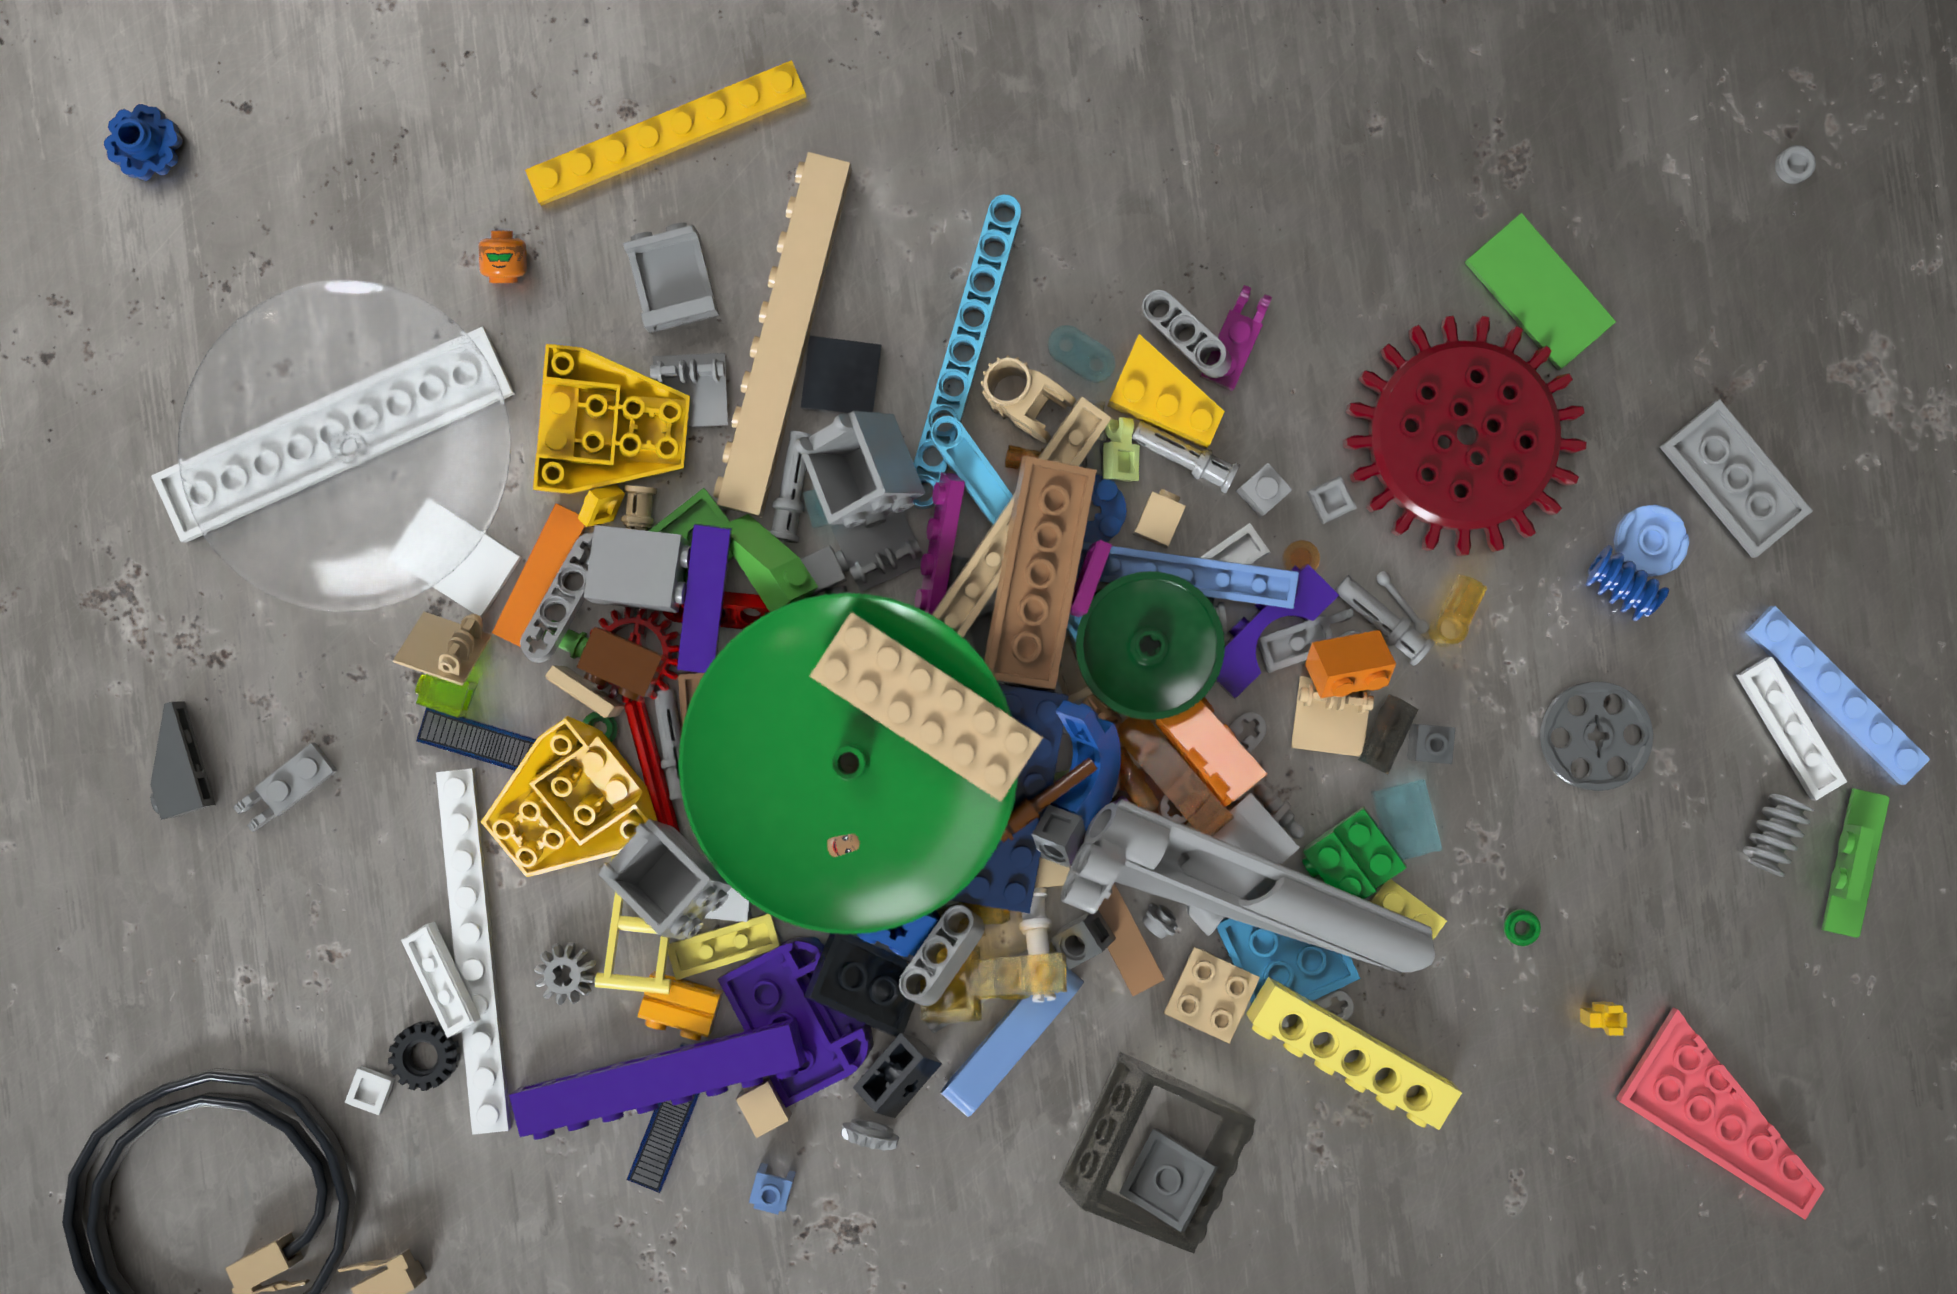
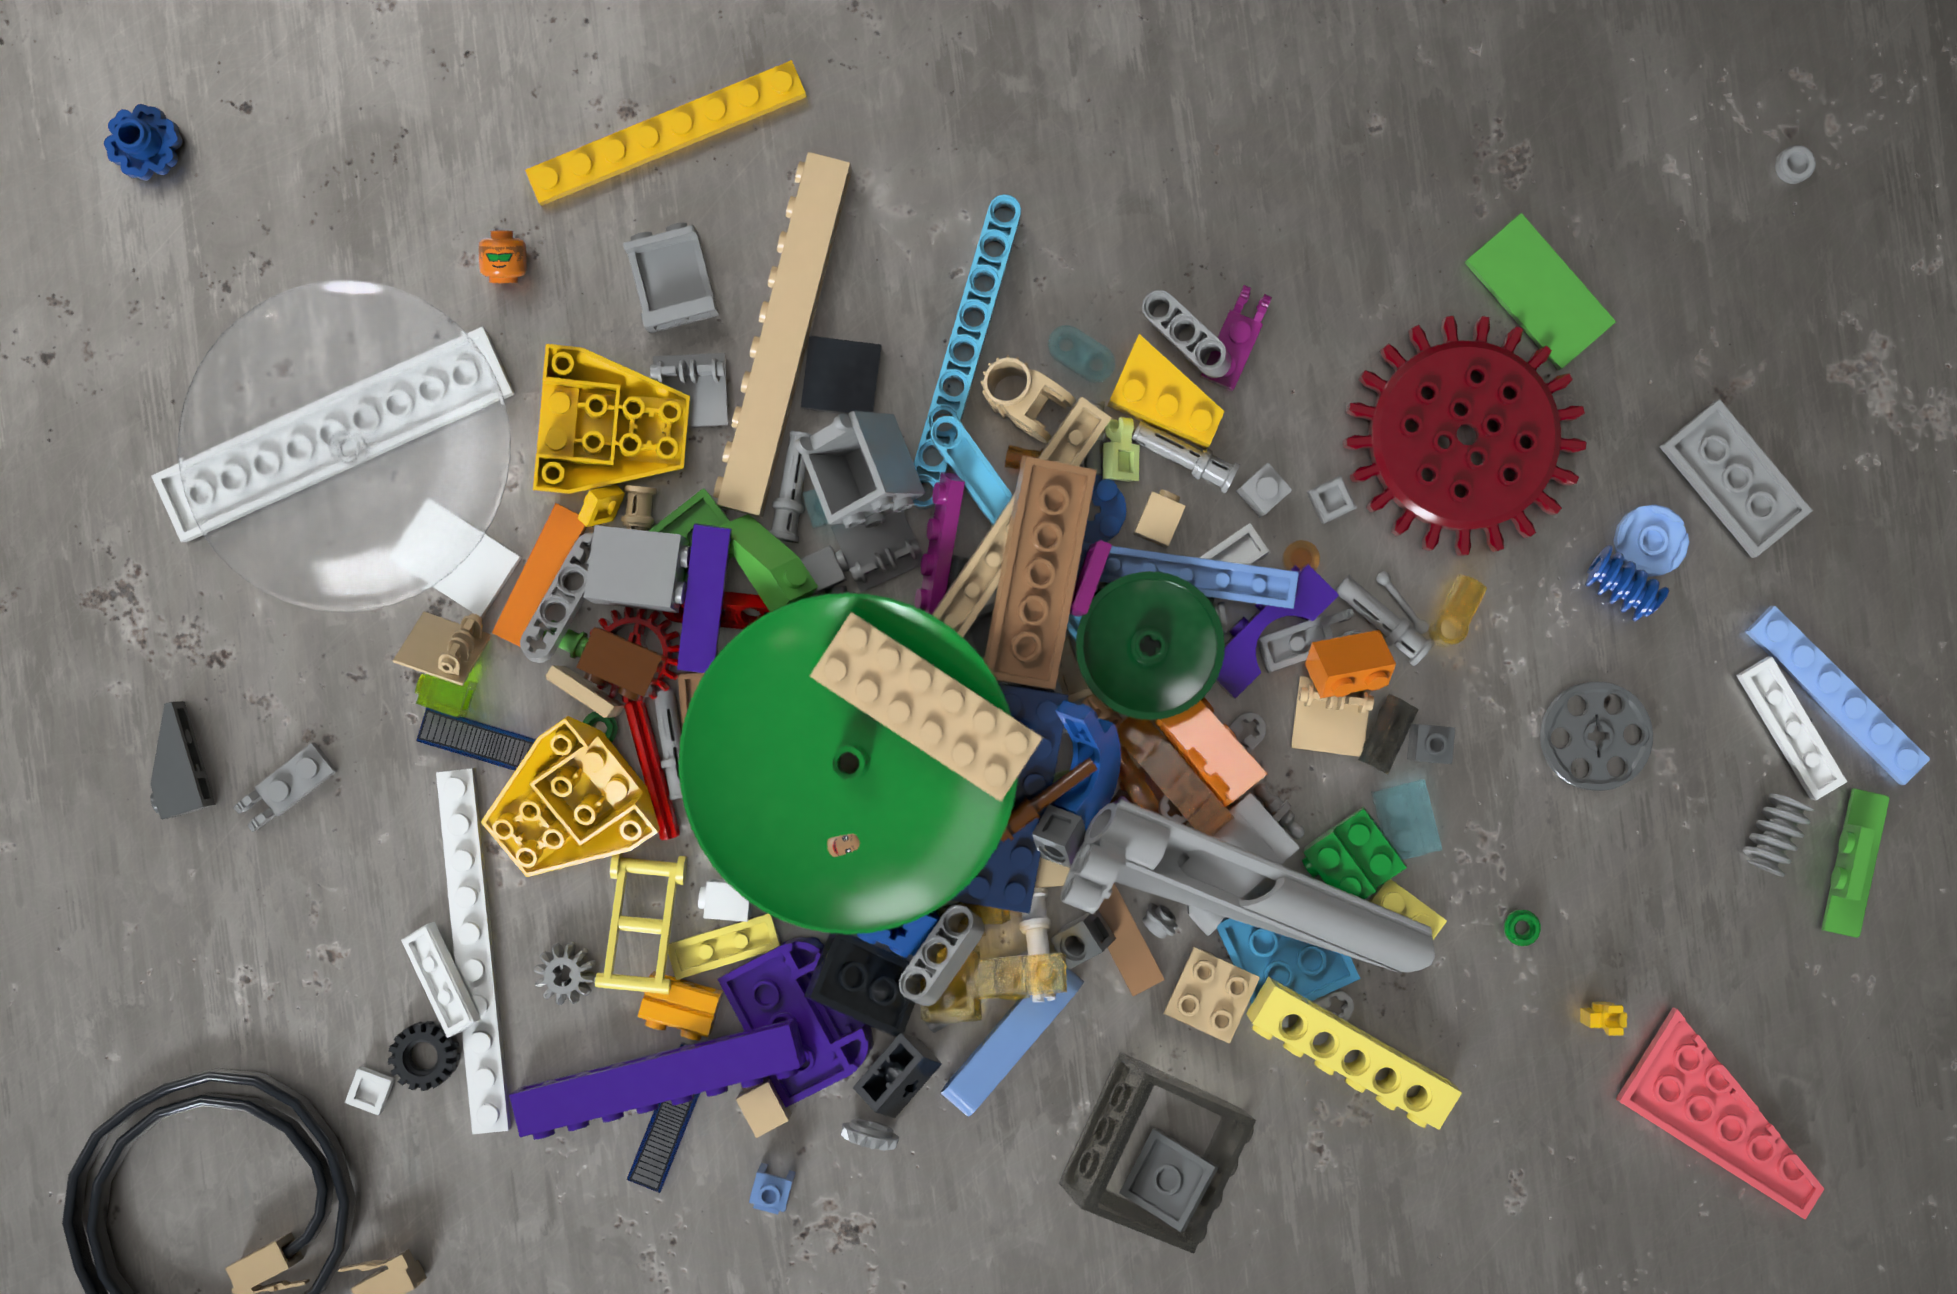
light grey container [599,819,732,940] -> none

